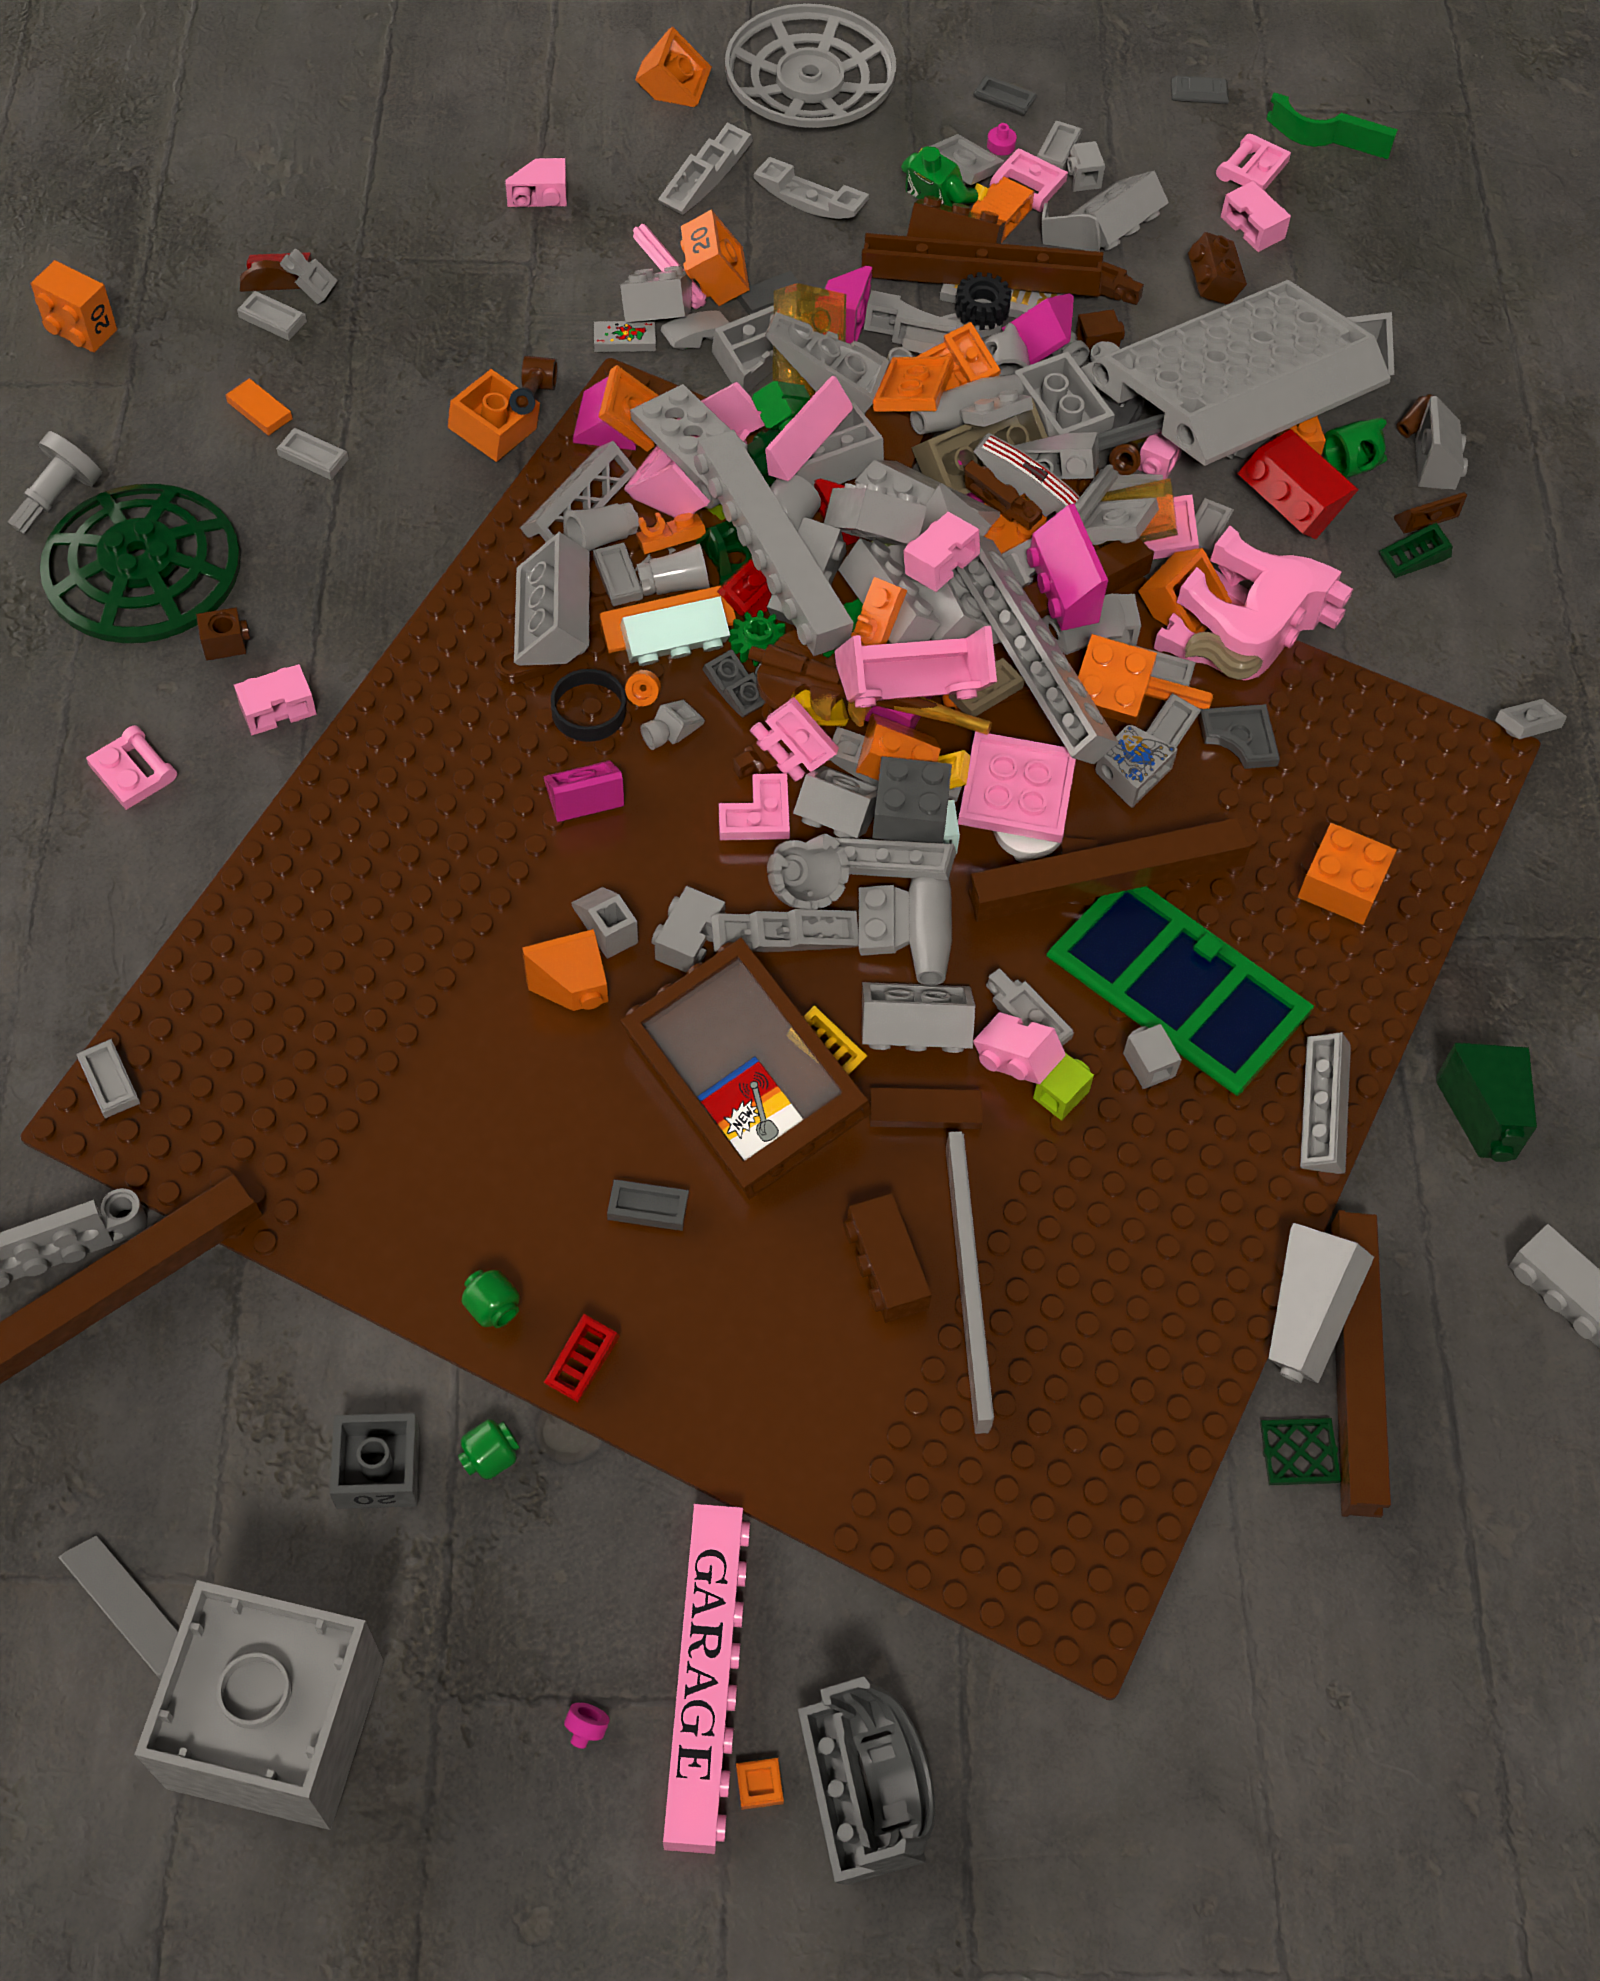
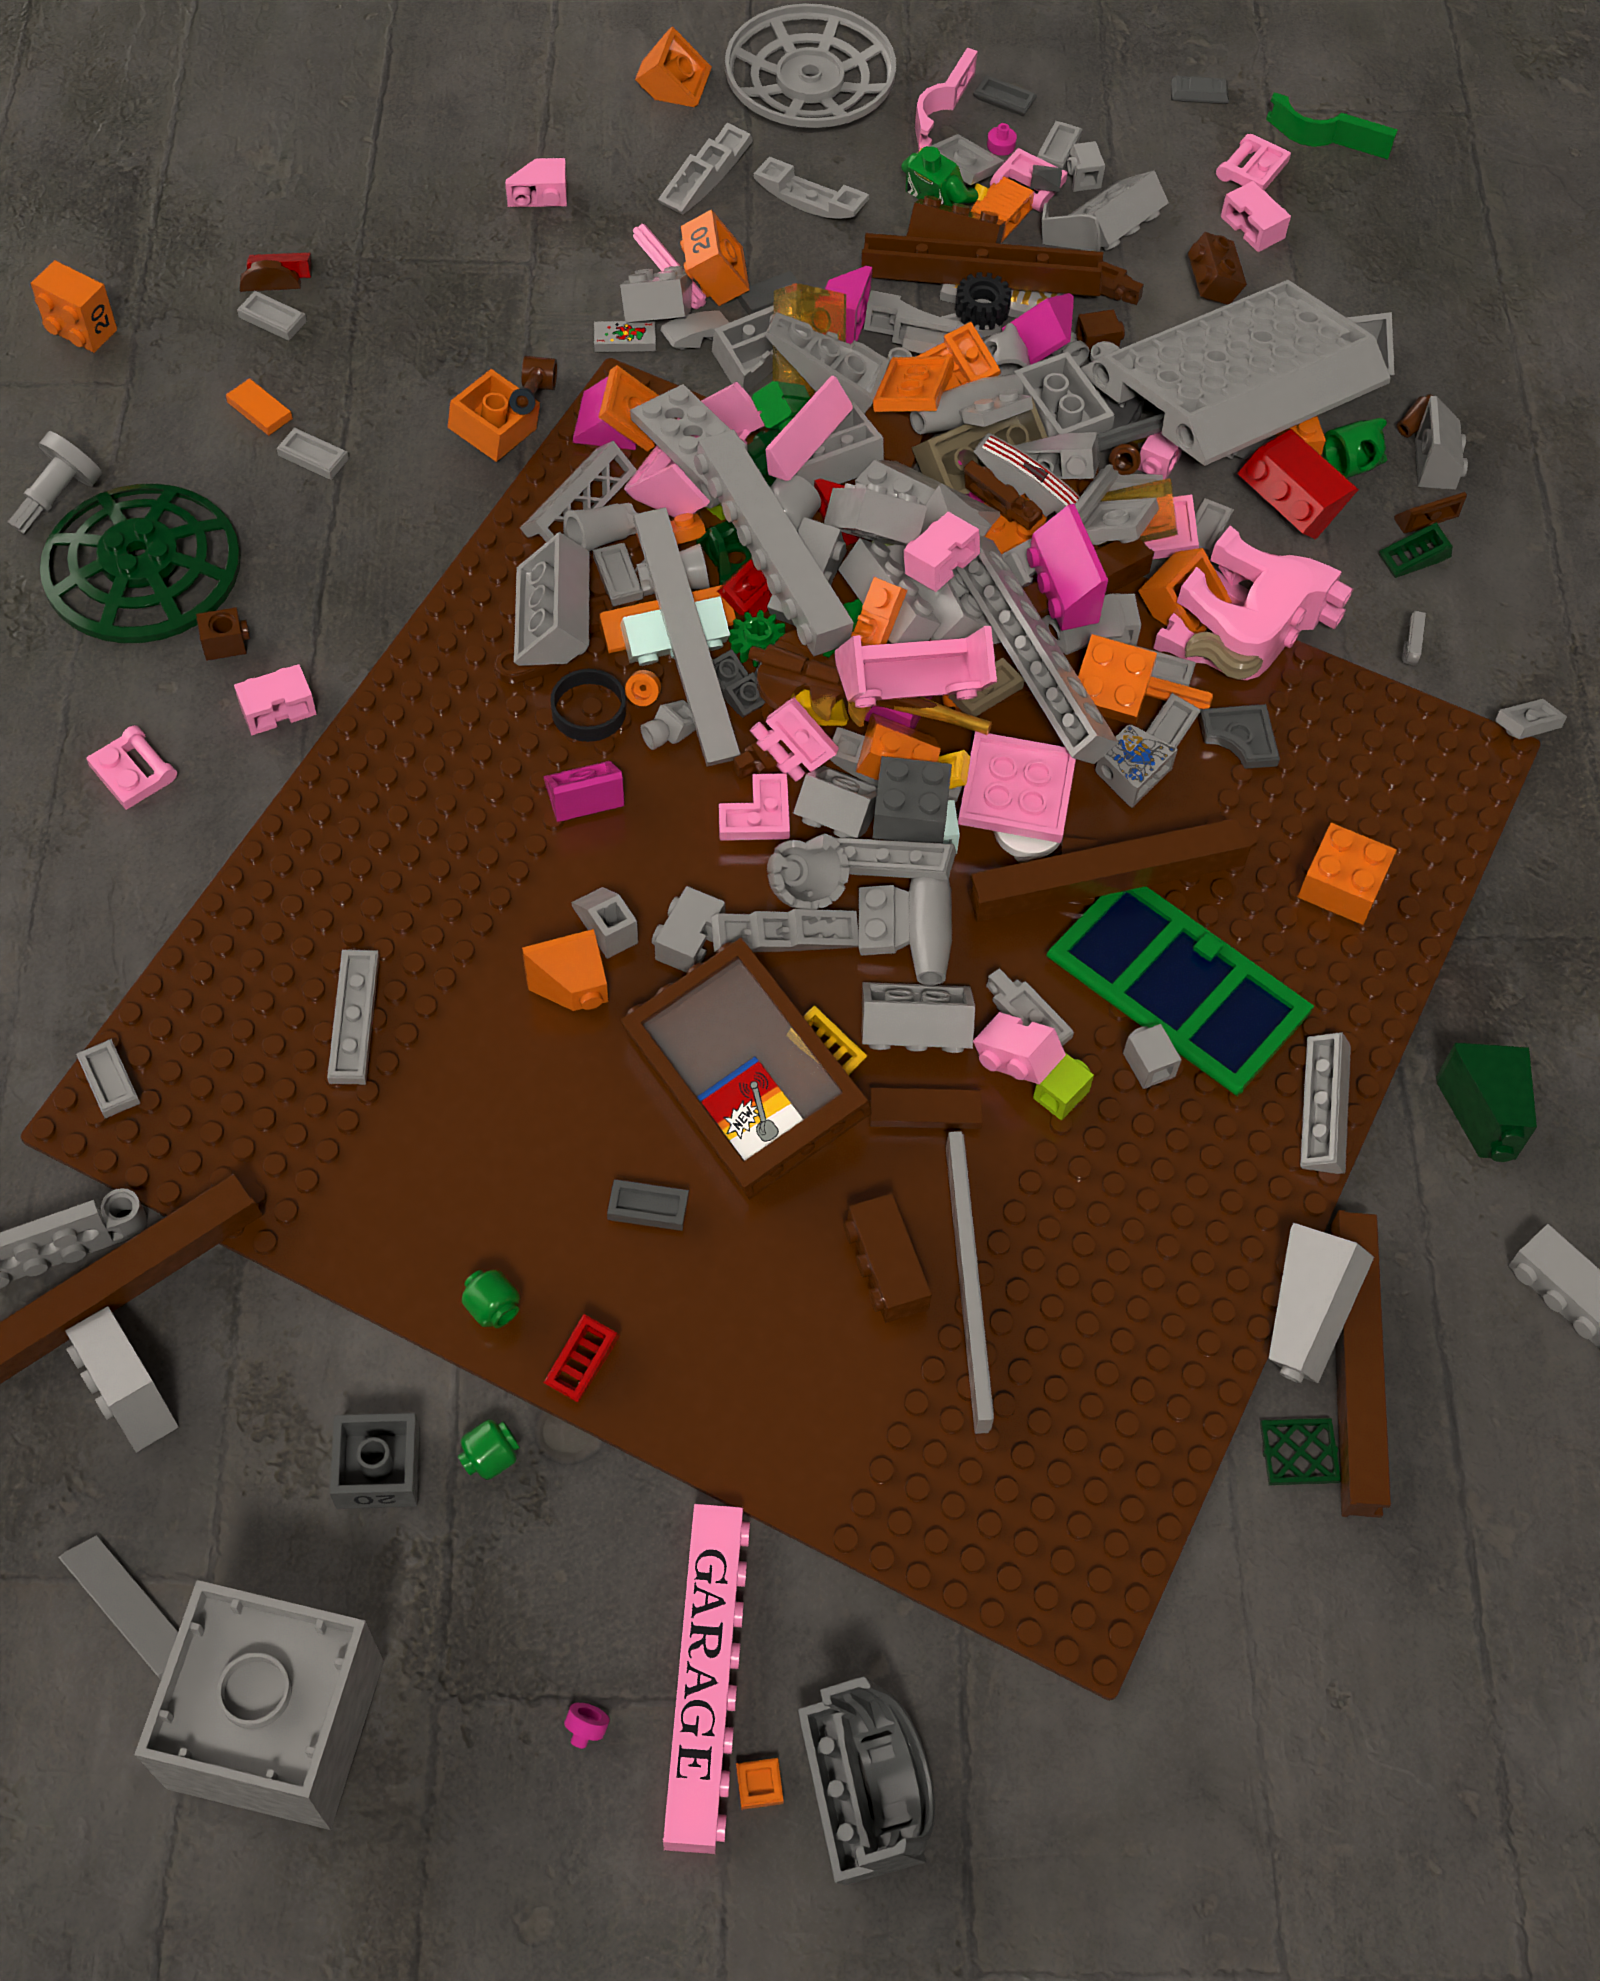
light grey plate [280,249,338,304] -> none
none -> light grey wedge [65,1306,179,1453]
none -> light grey tile [327,950,380,1085]
none -> light grey tile [633,507,740,767]
none -> bright pink piece [915,48,978,151]
none -> dark grey slope [1030,165,1062,192]
none -> light grey tile [1402,611,1426,666]

